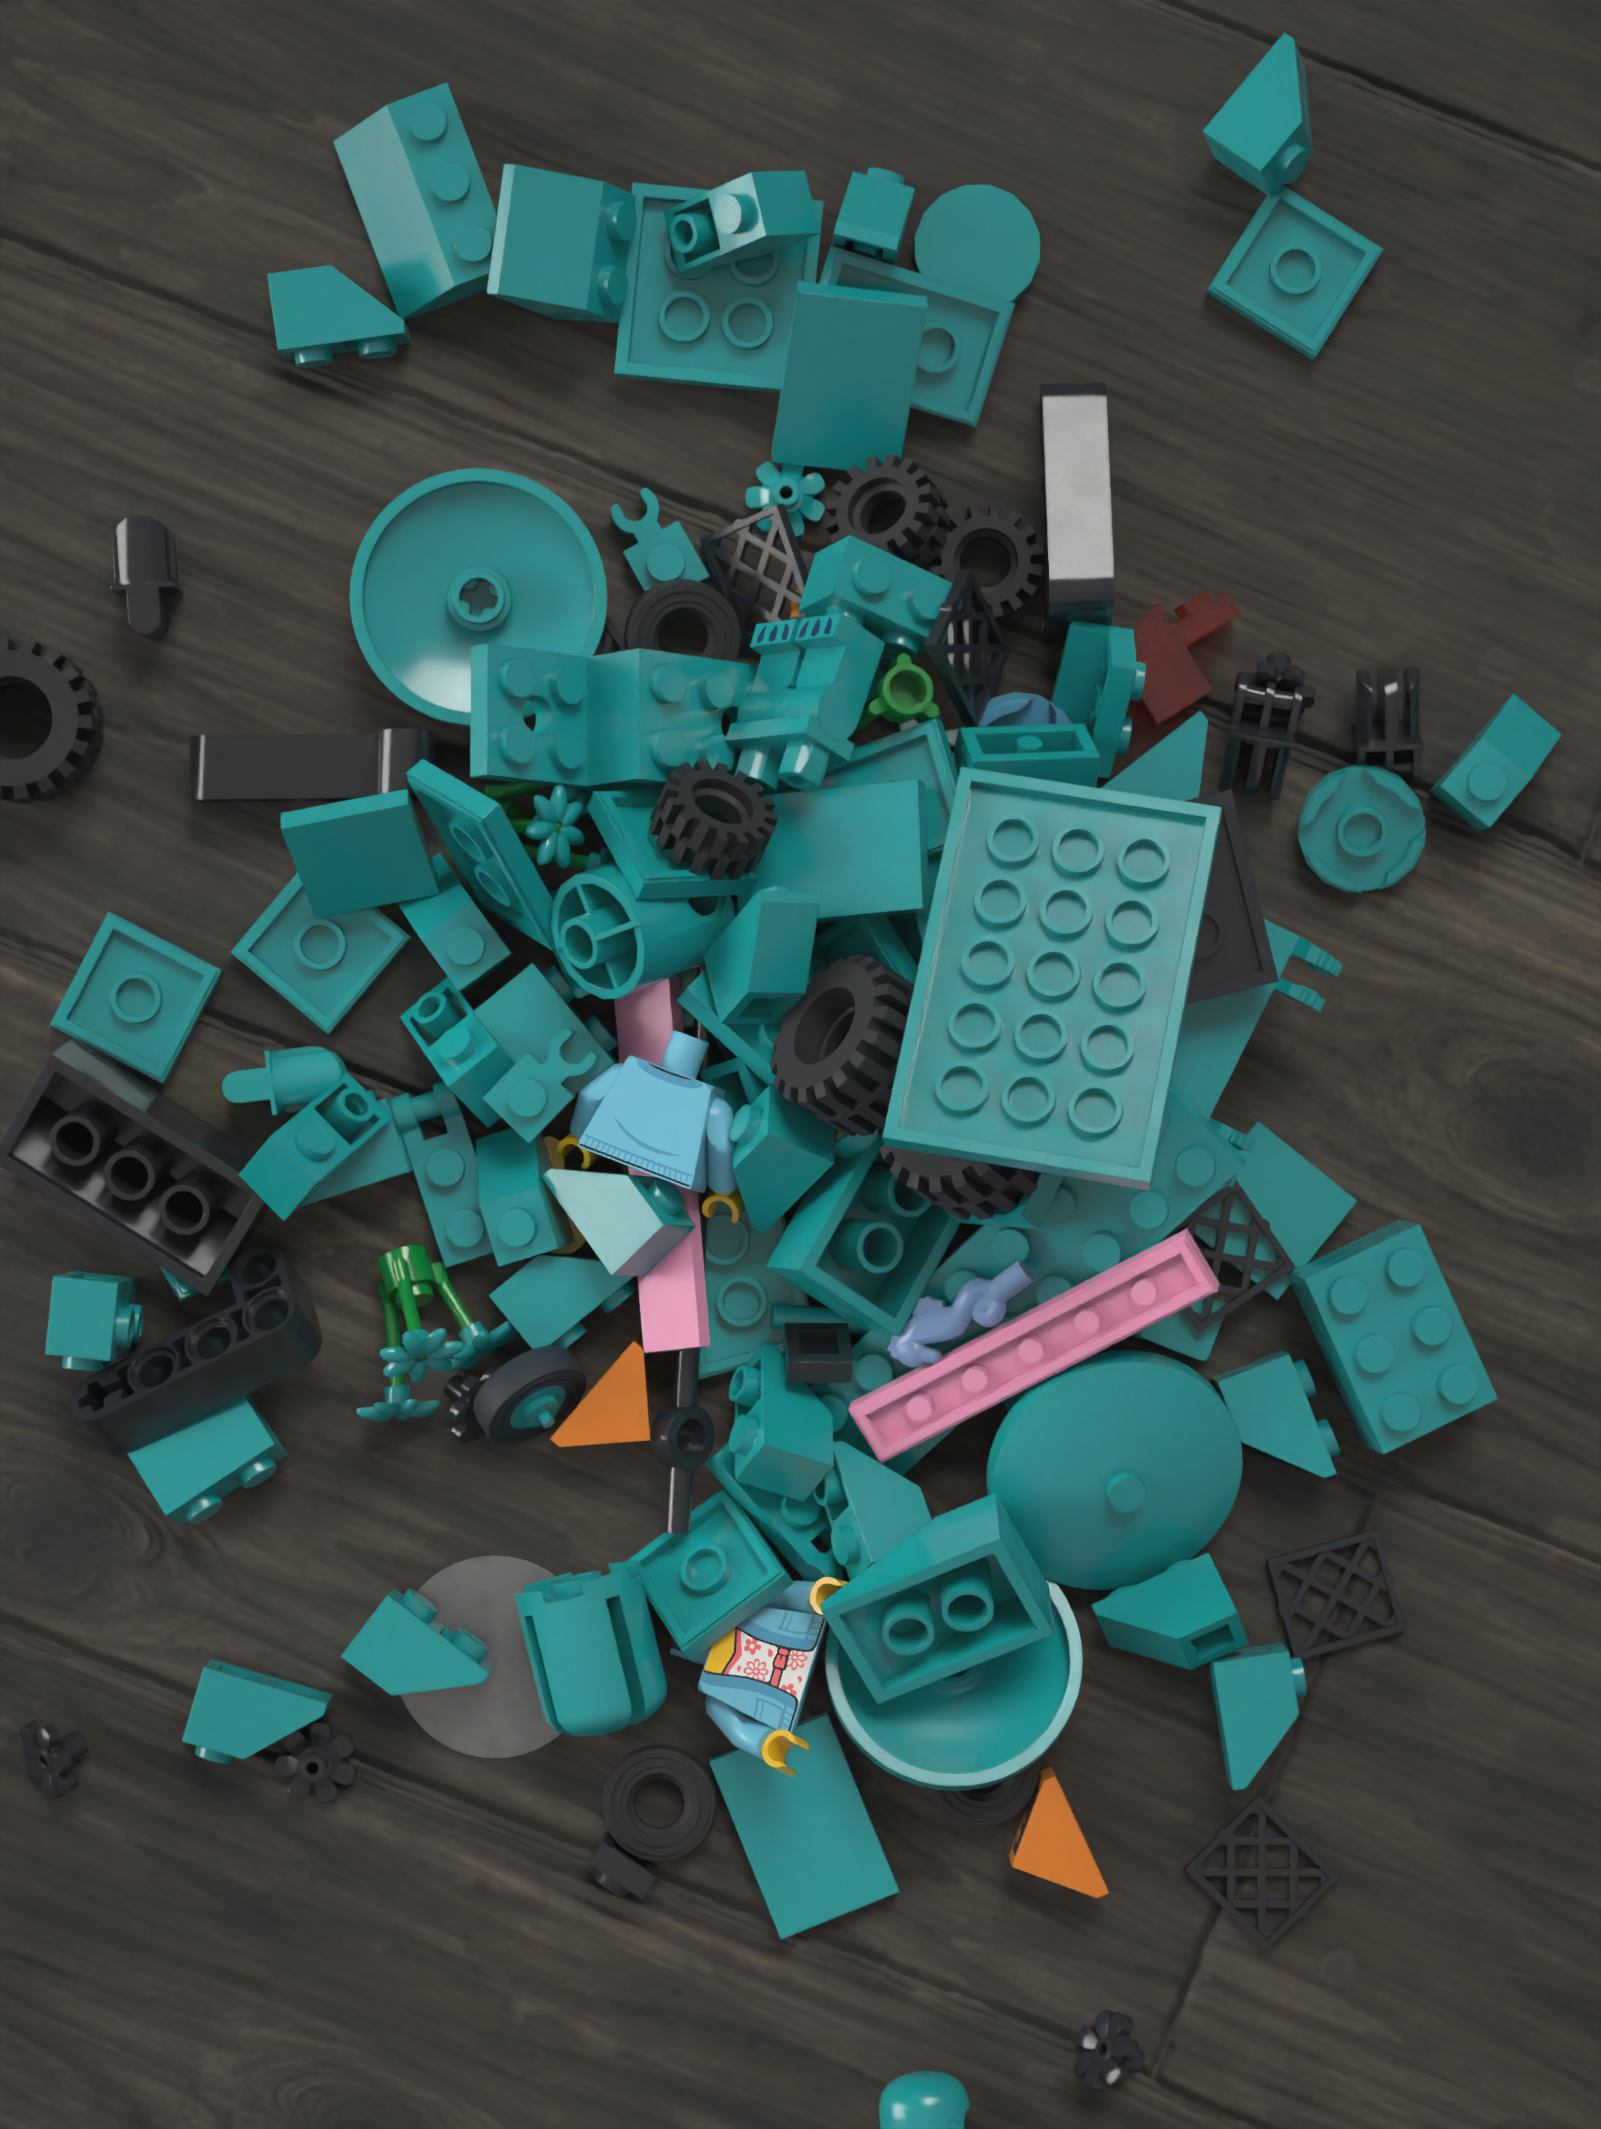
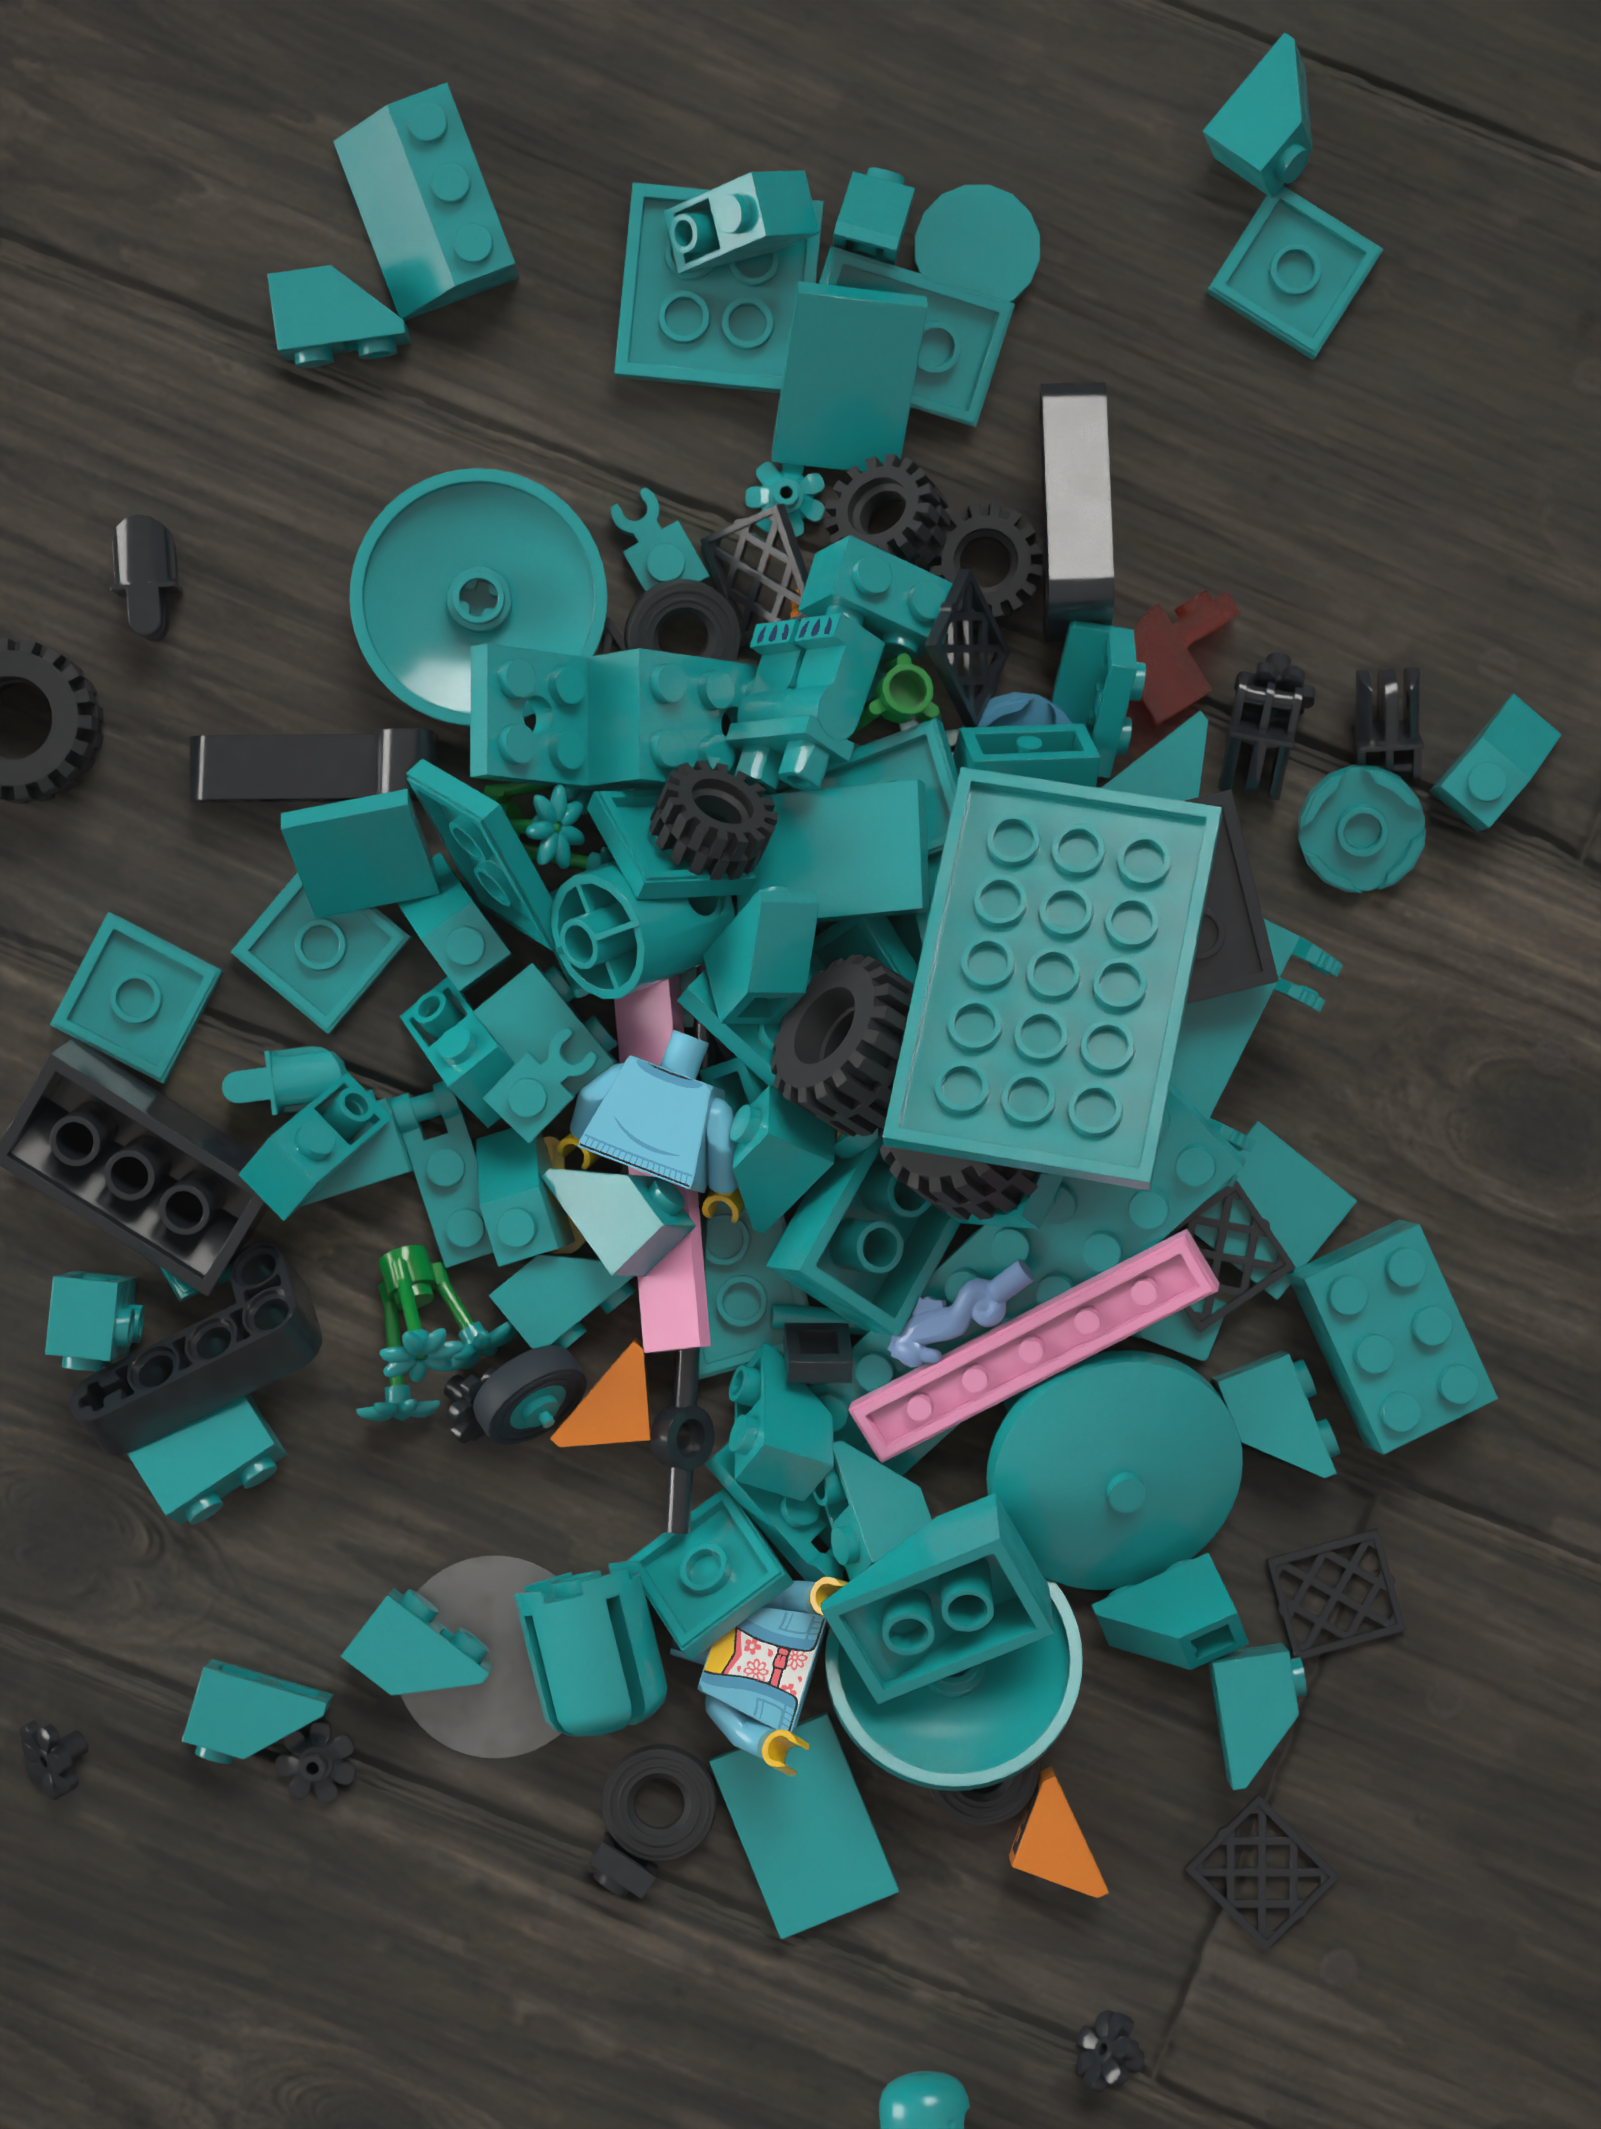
teal slope [487,164,637,323] -> none

